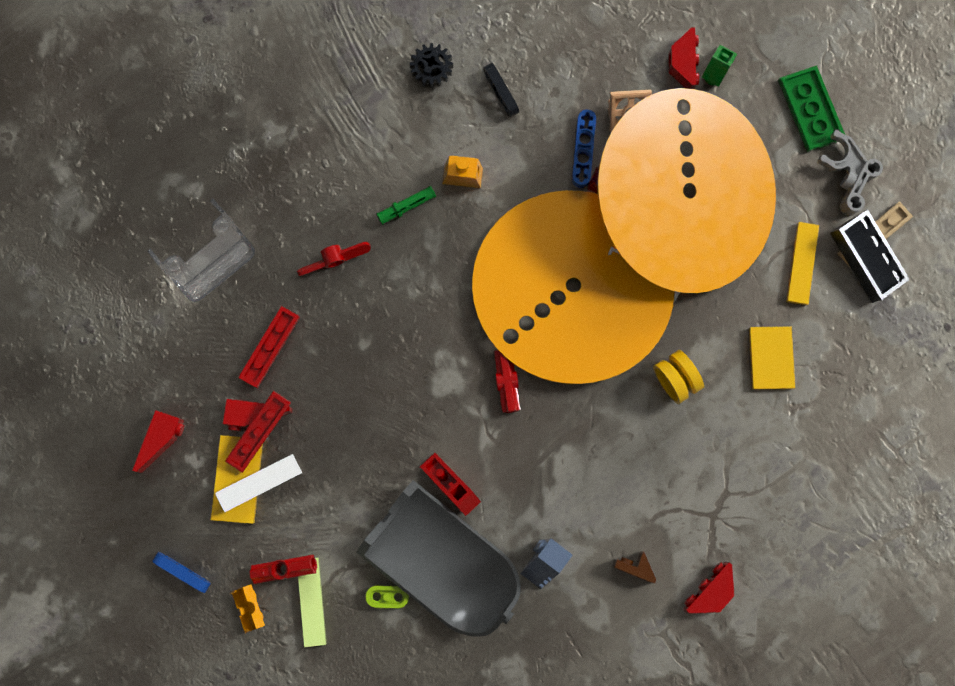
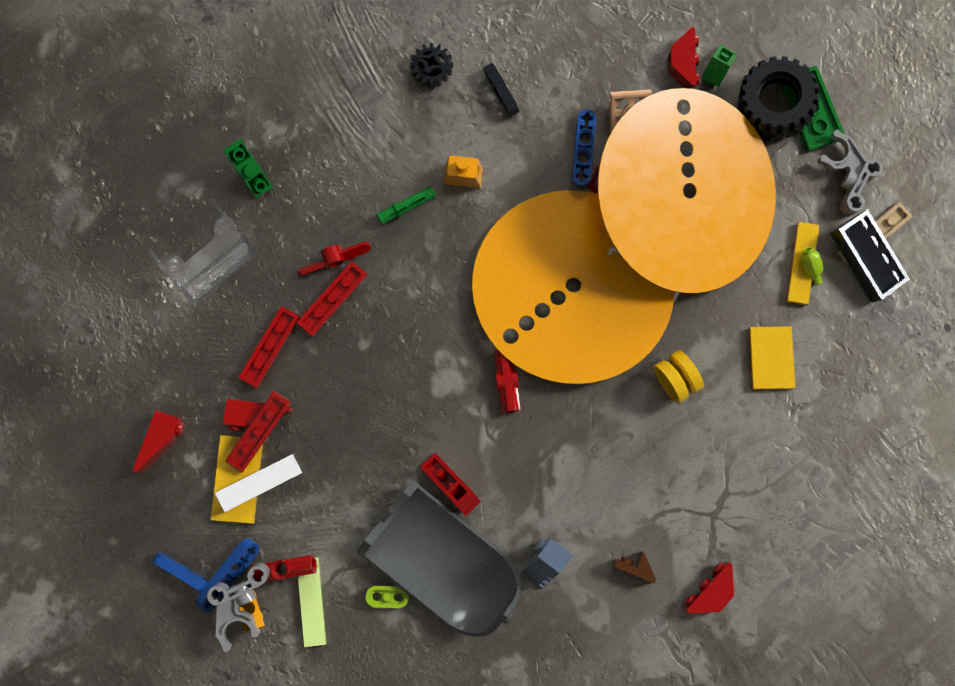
none -> blue beam [196,538,259,613]
none -> light grey piece [207,563,270,652]
none -> green slope [223,139,273,198]
none -> red plate [296,261,368,337]
none -> black tyre [738,56,820,139]
none -> lime plant [801,247,823,285]

